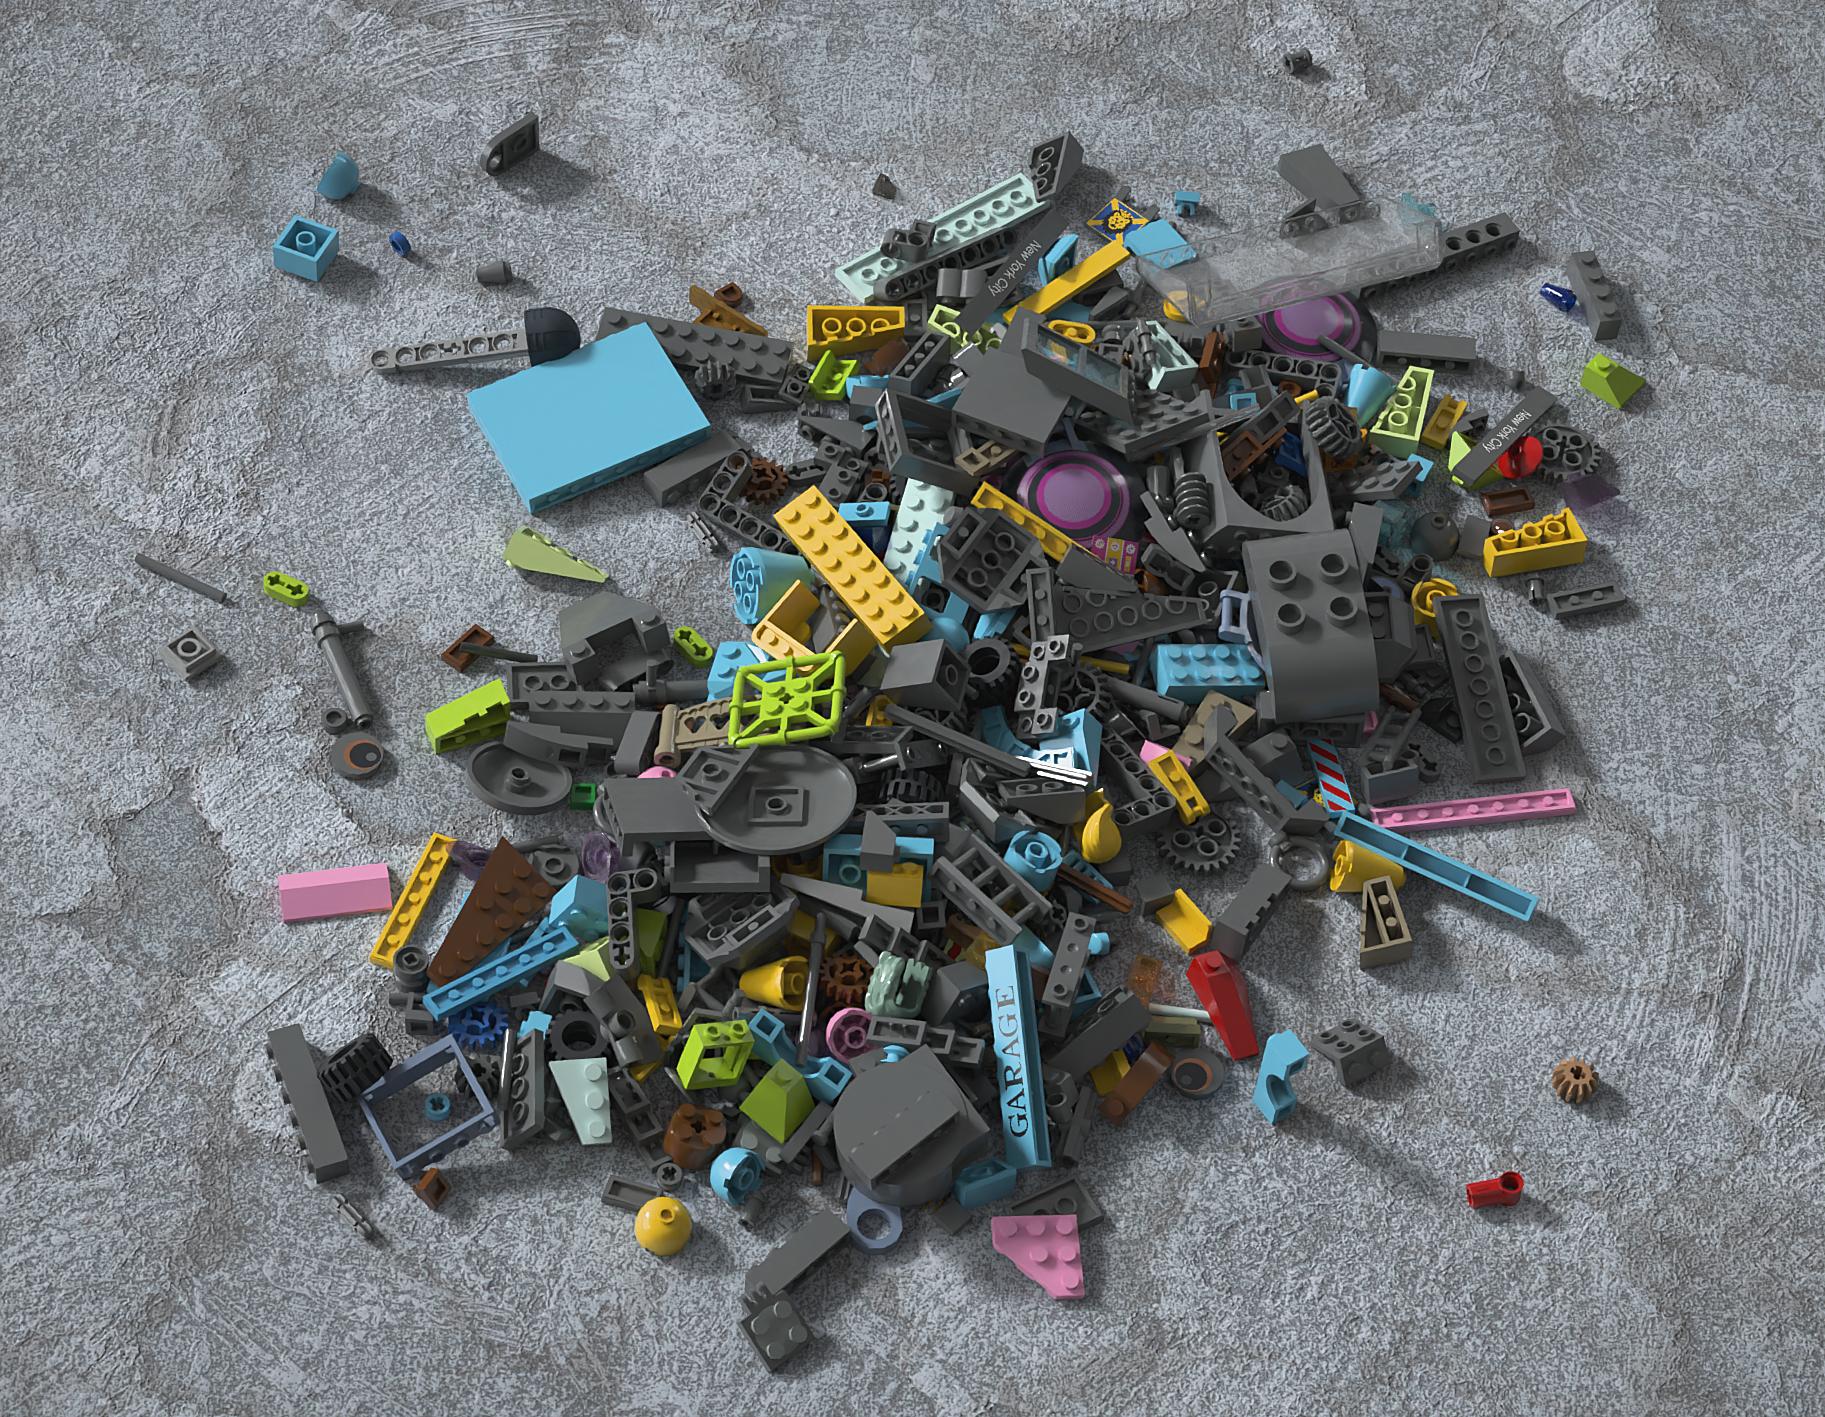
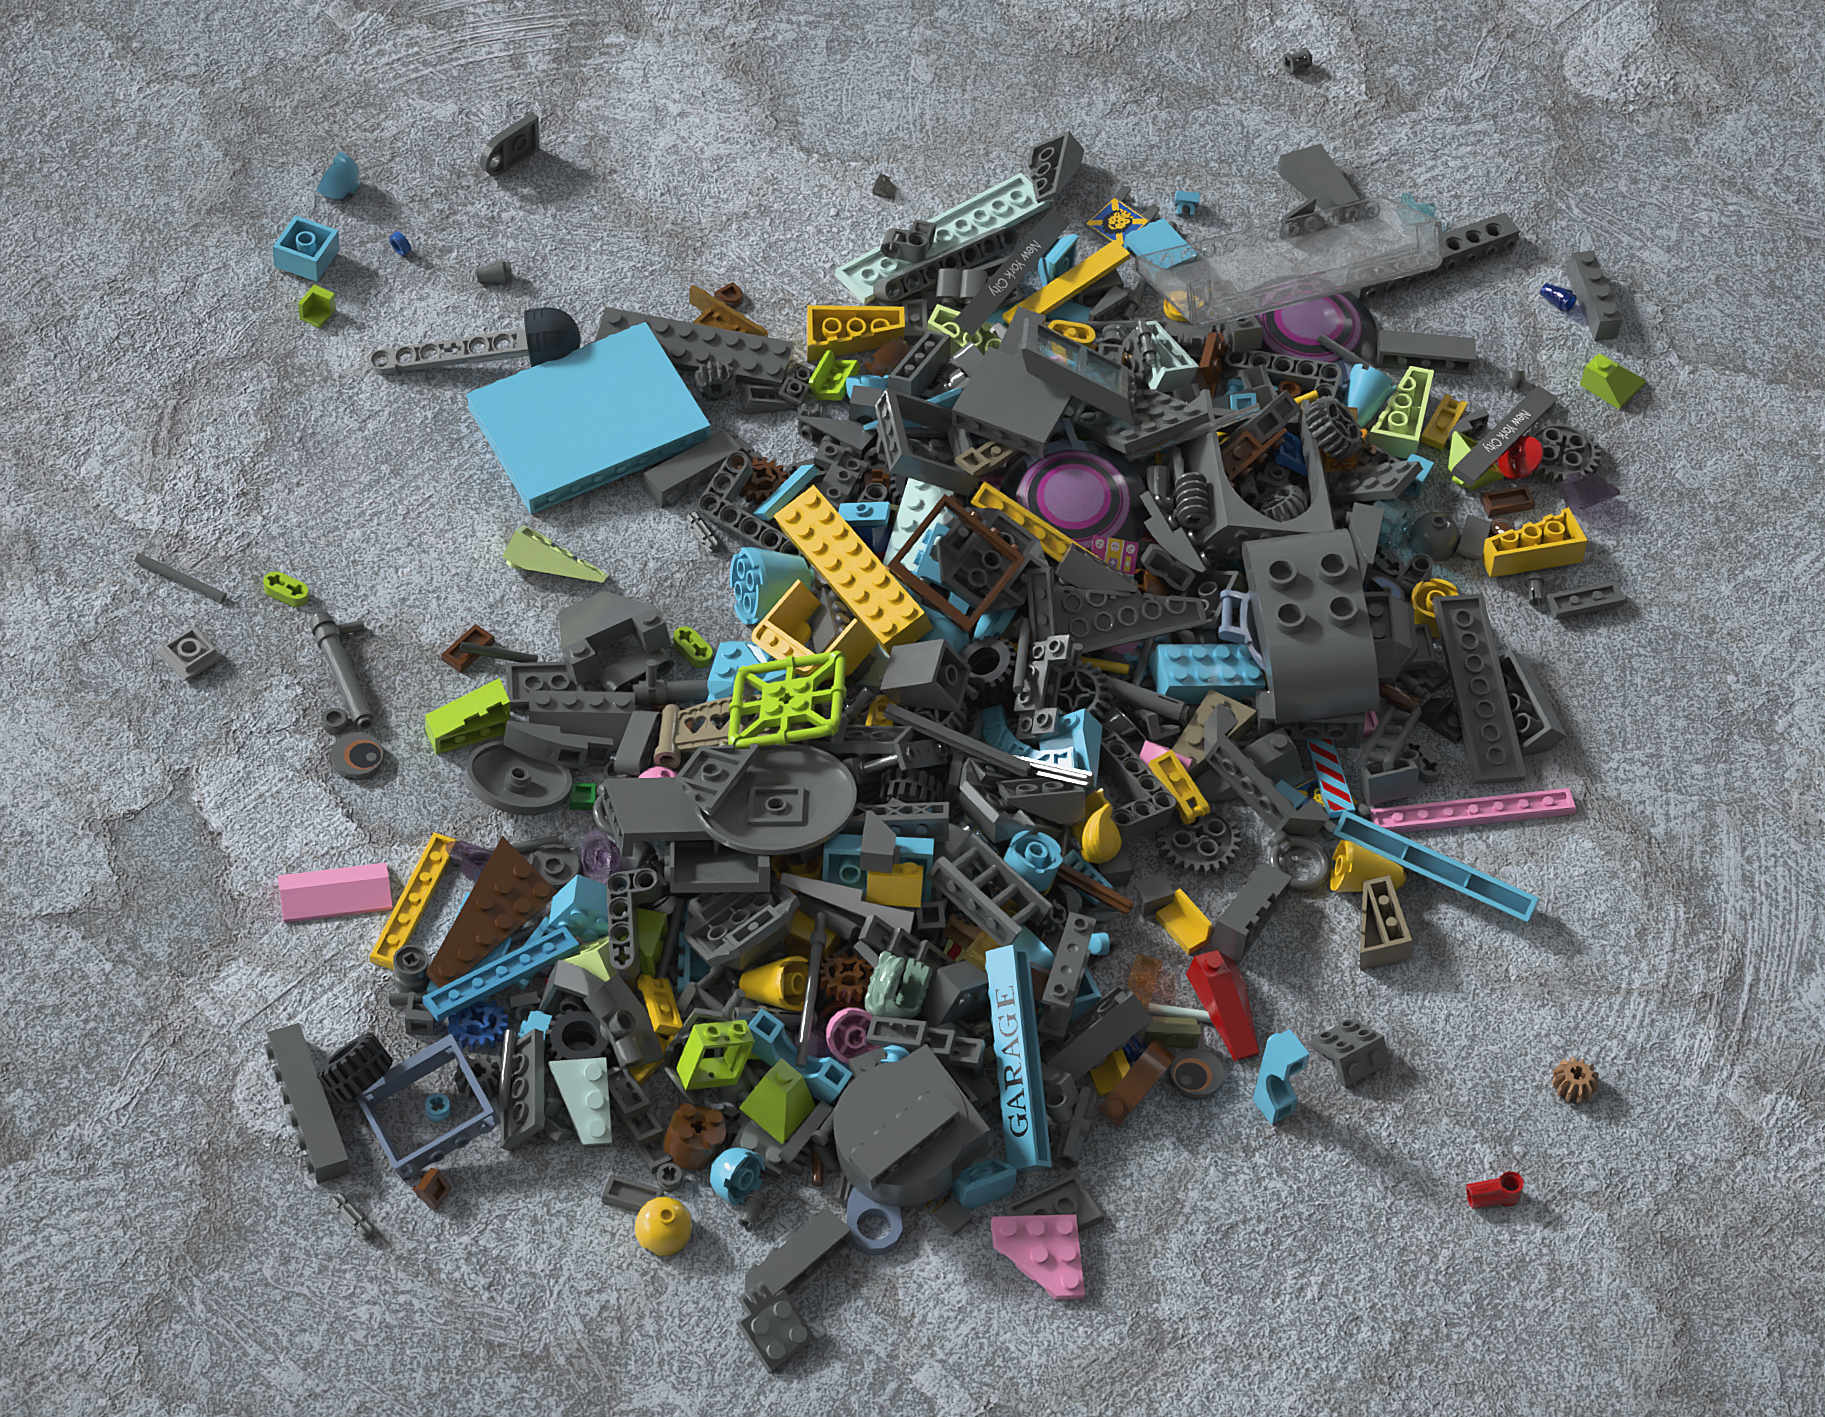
none -> lime panel [298,284,336,328]
none -> medium azure tile [752,465,819,520]
none -> reddish brown window [885,494,1026,633]
none -> dark grey bar [1013,618,1031,694]

